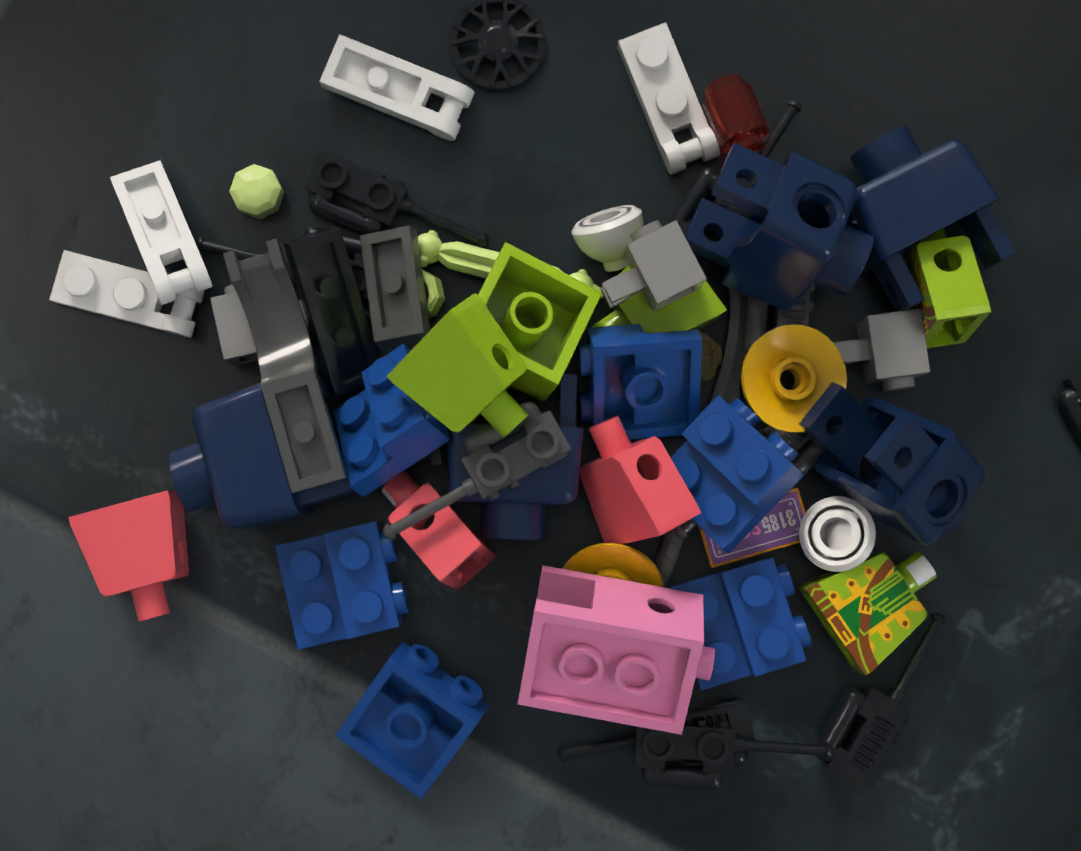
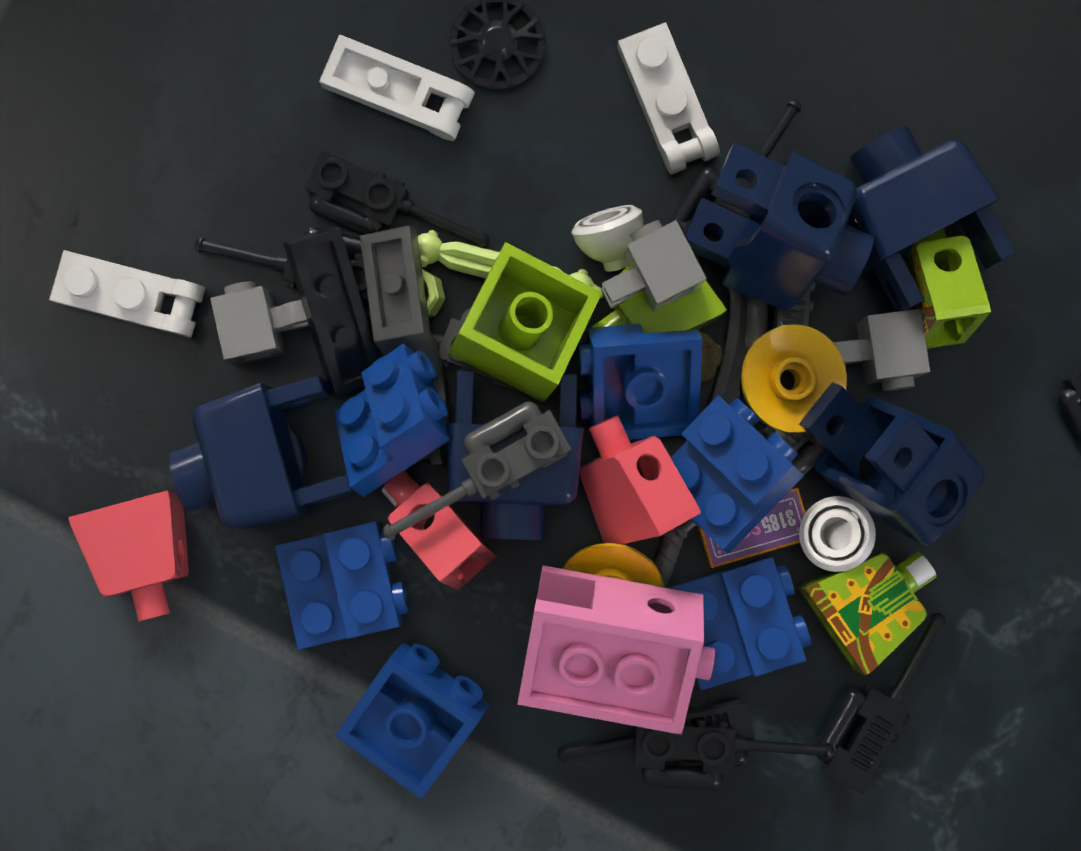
white plate [110,160,213,305] -> none
dark grey piece [223,238,348,493] -> none
yellowish green tile [229,164,285,220] -> none
lime torso [386,293,528,438] -> none
clear red brick [703,74,770,153] -> none

